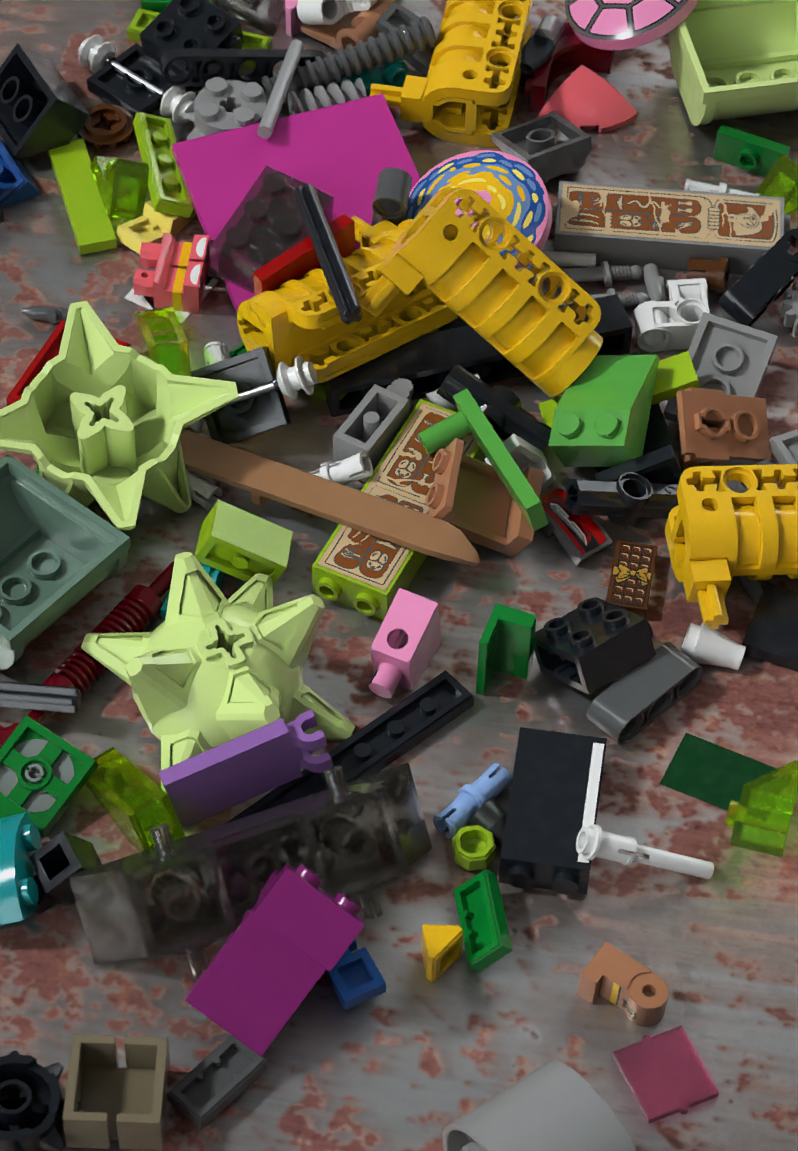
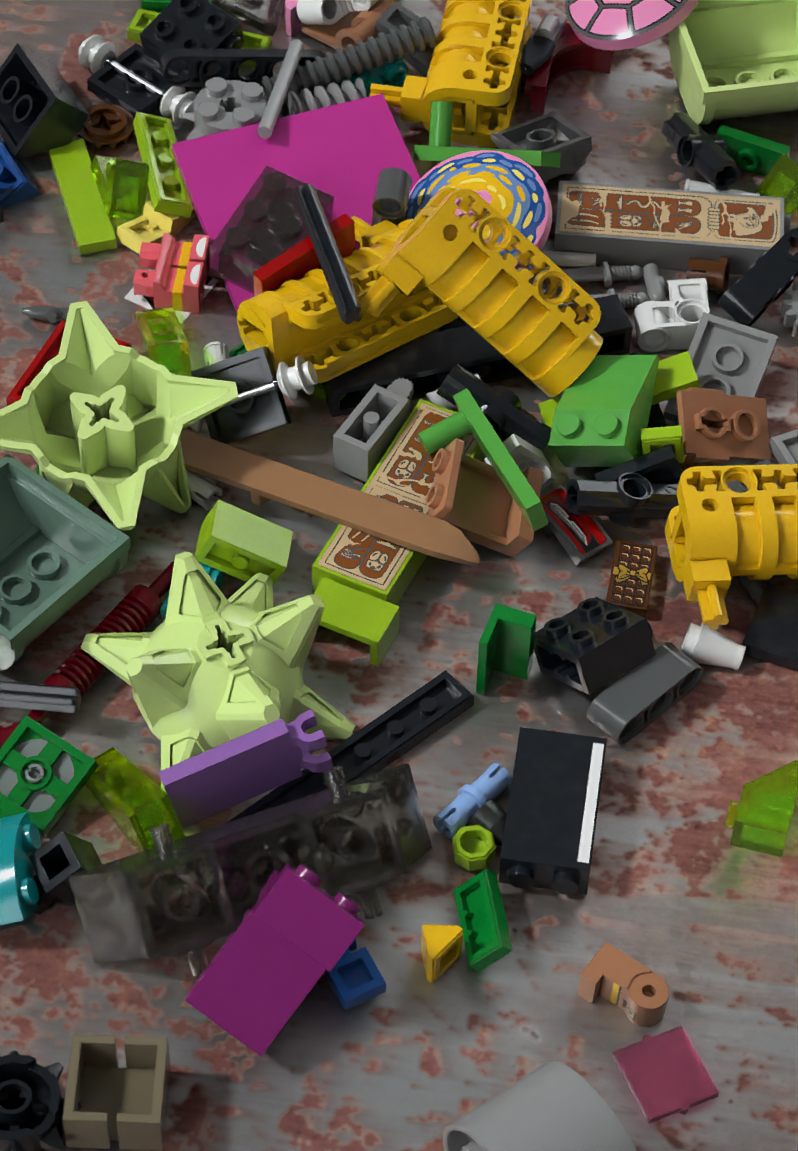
dark grey plate [167,1035,268,1130] -> none
white pin [310,451,373,485] -> none
bright pink torso [368,588,442,698] -> none
coral brick [536,65,638,134] -> none
white pin [576,824,714,879] -> none
dark green sticker [660,733,790,826] -> none
none -> lime panel [313,578,400,667]
none -> bright green piece [413,101,561,168]
none -> lime tile [641,425,684,463]
none -> black piece [661,113,741,191]

